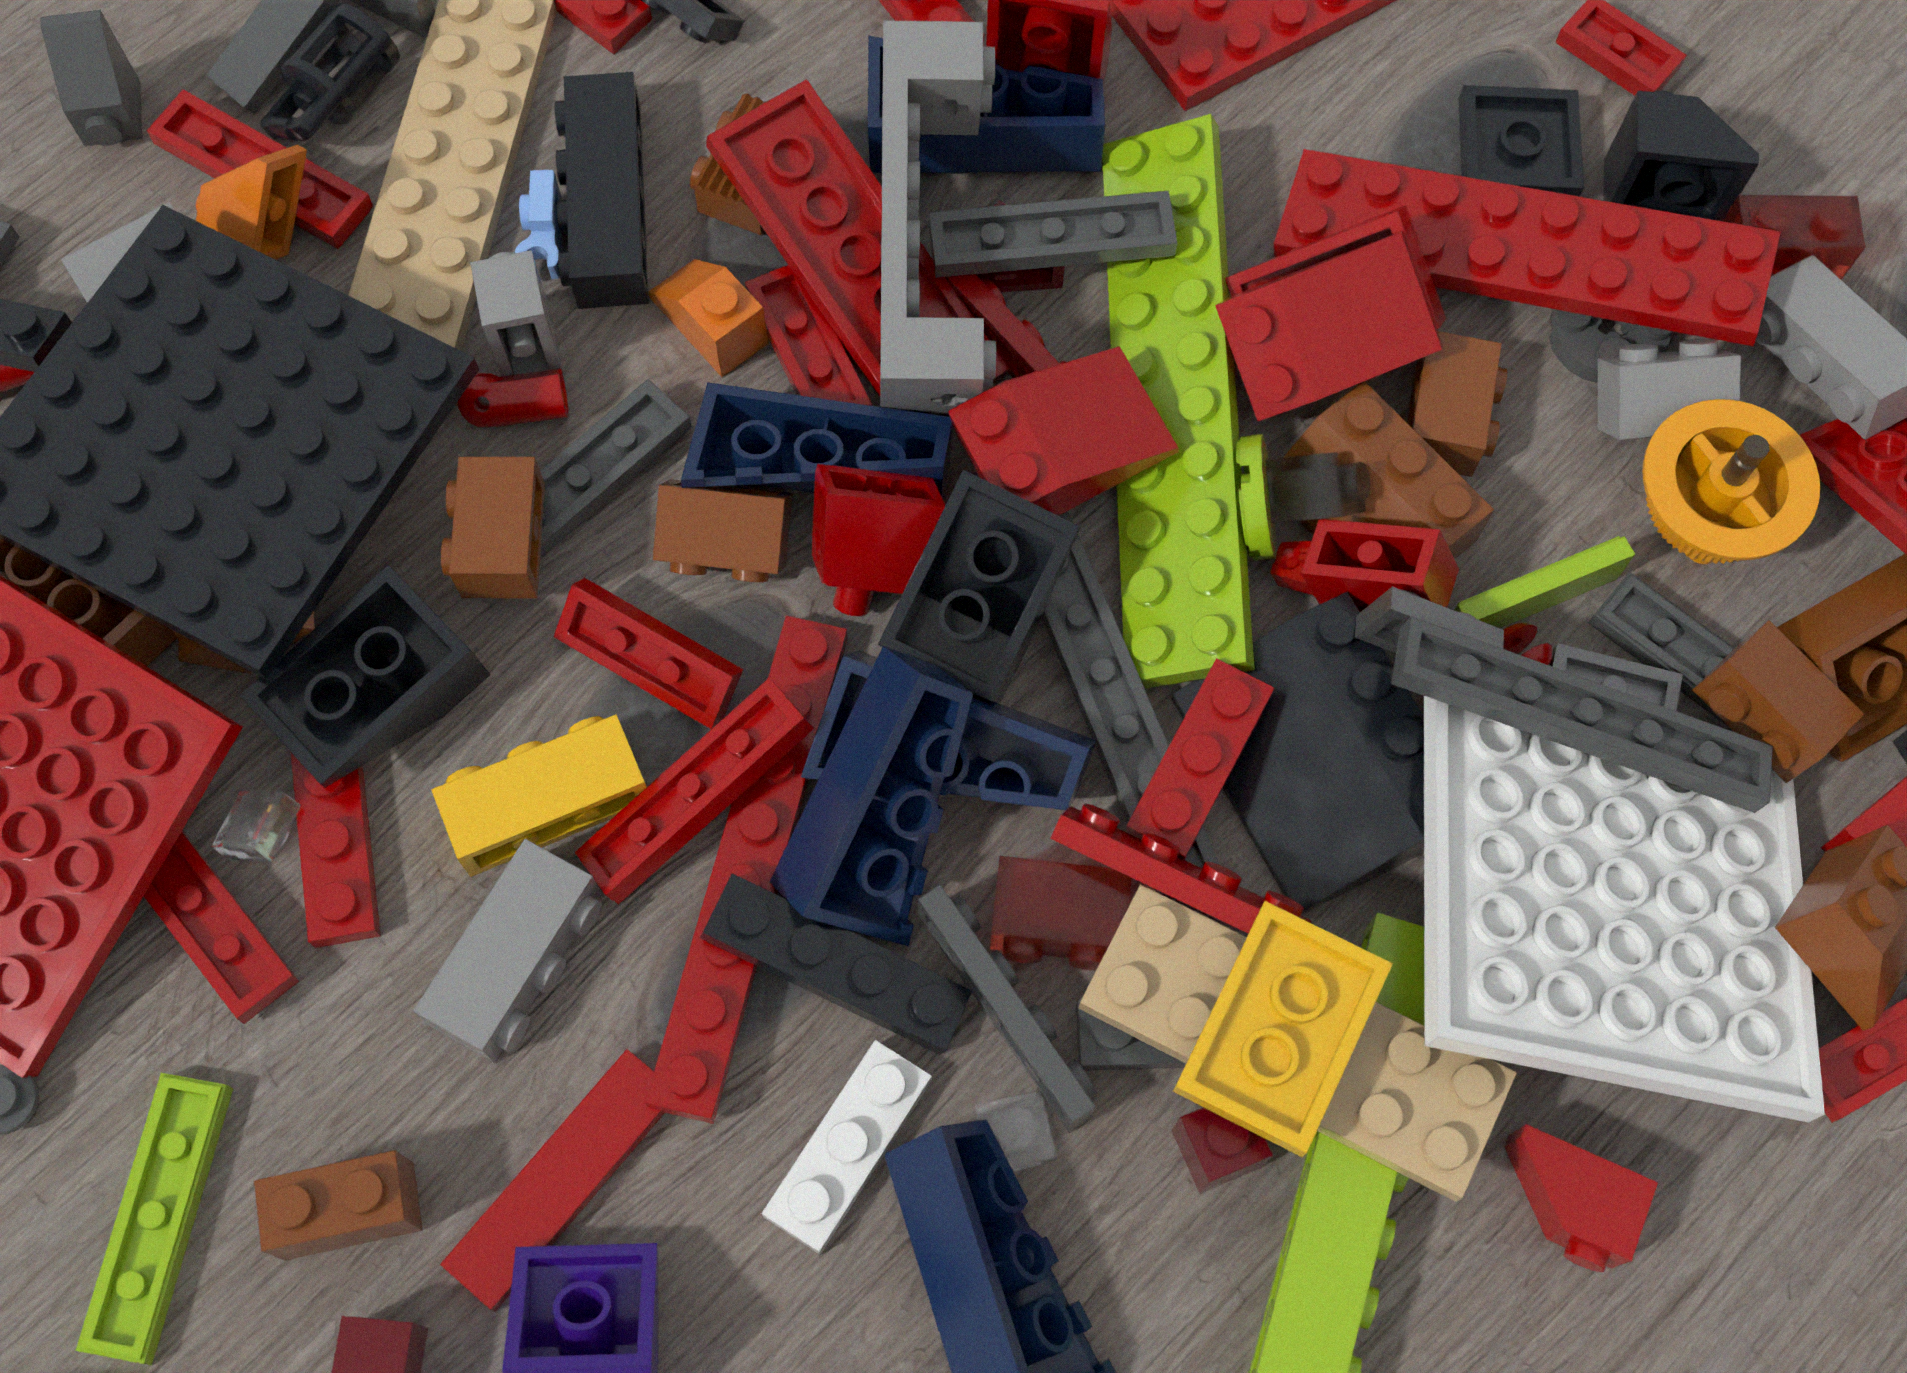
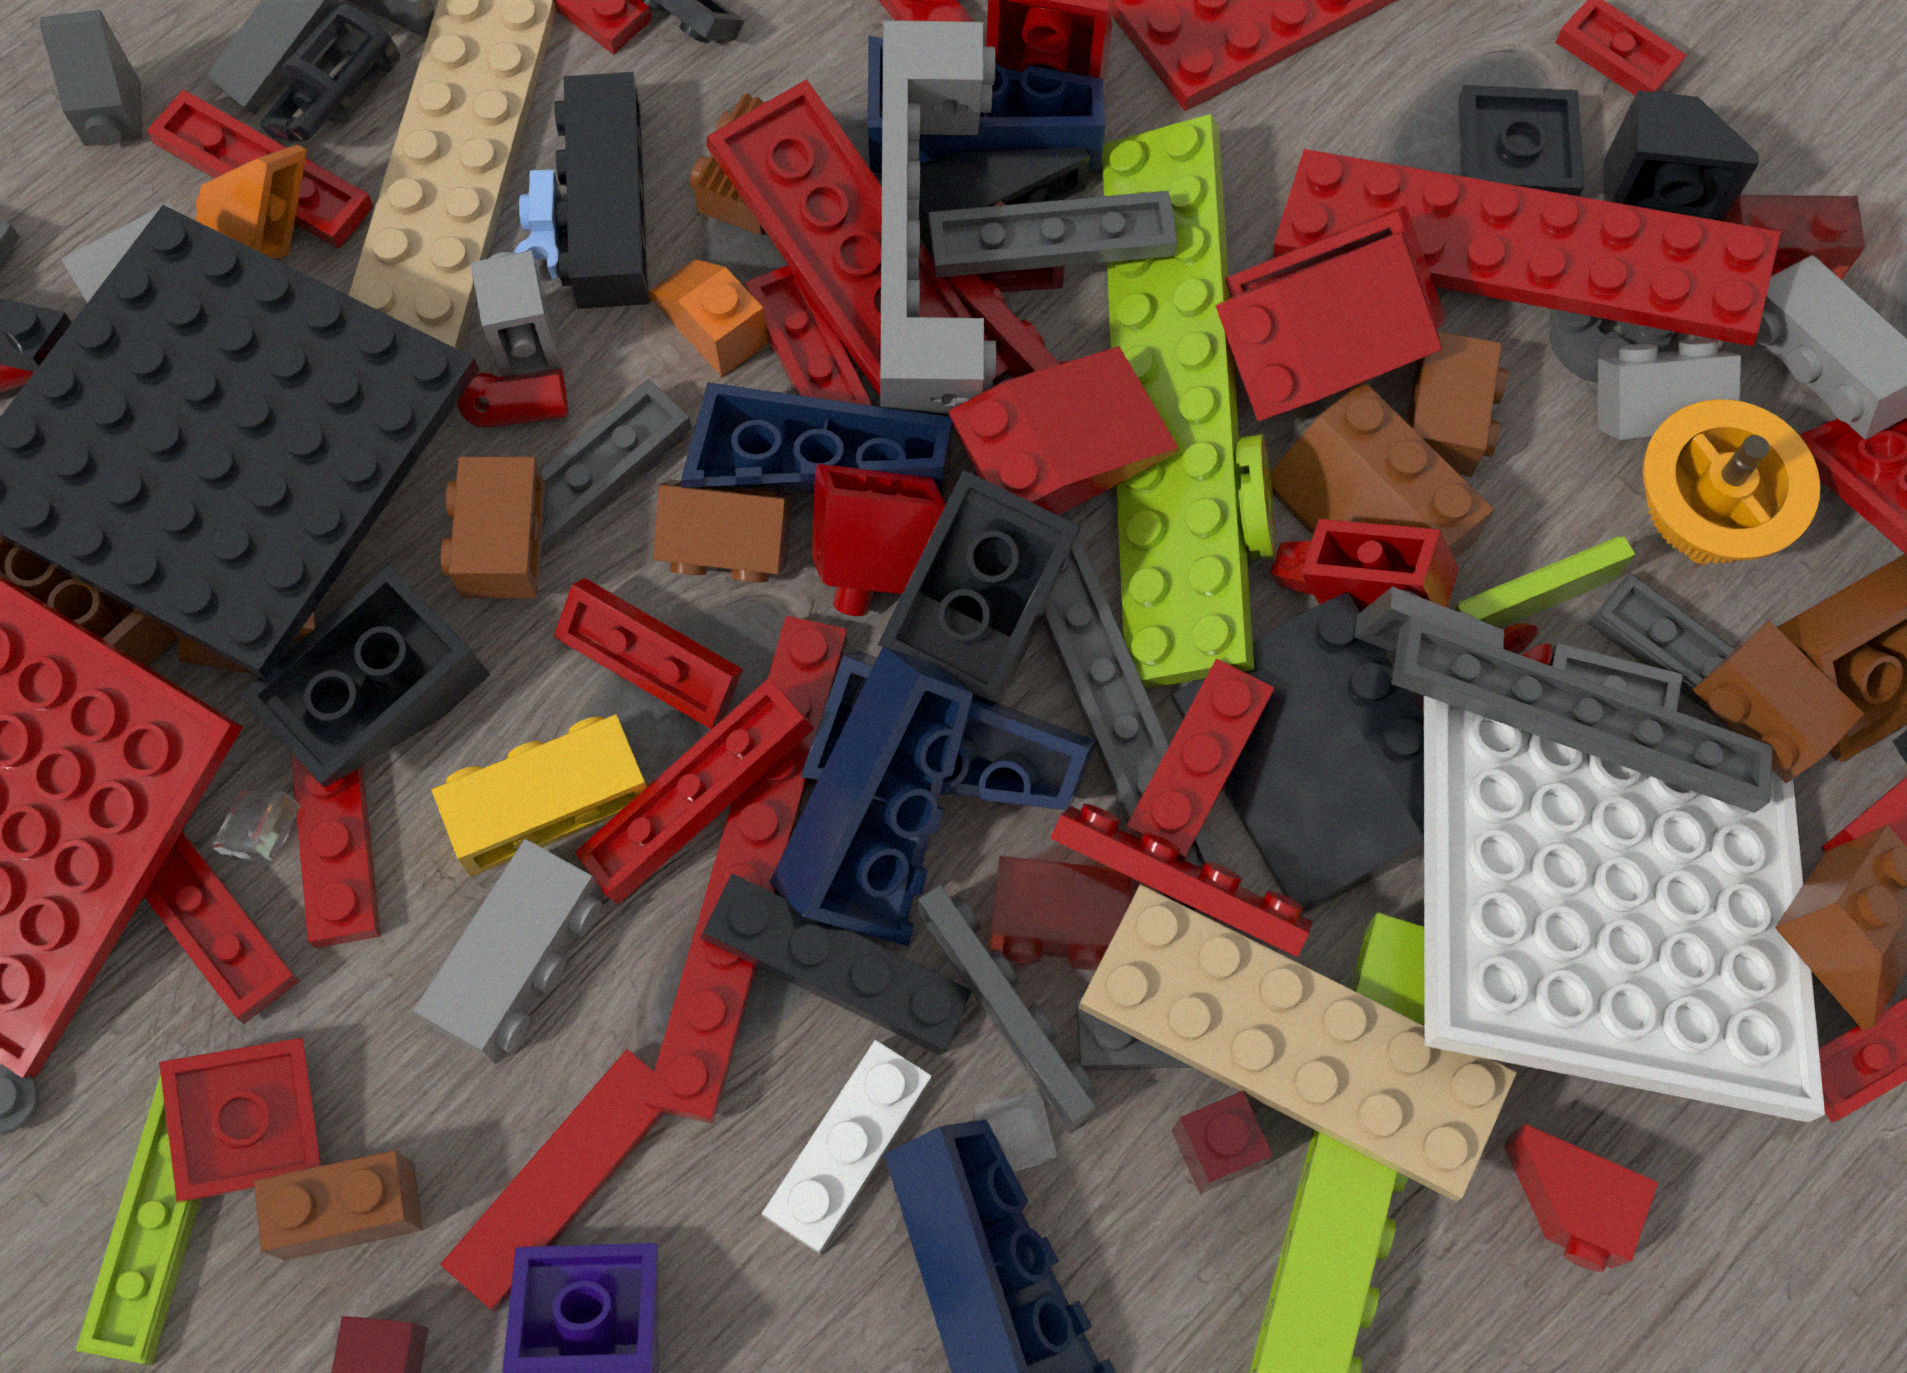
yellow plate [1173,901,1393,1157] -> none
clear smoke brick [1265,452,1370,523] -> none
none -> red plate [159,1037,321,1204]
none -> black slope [919,147,1089,257]

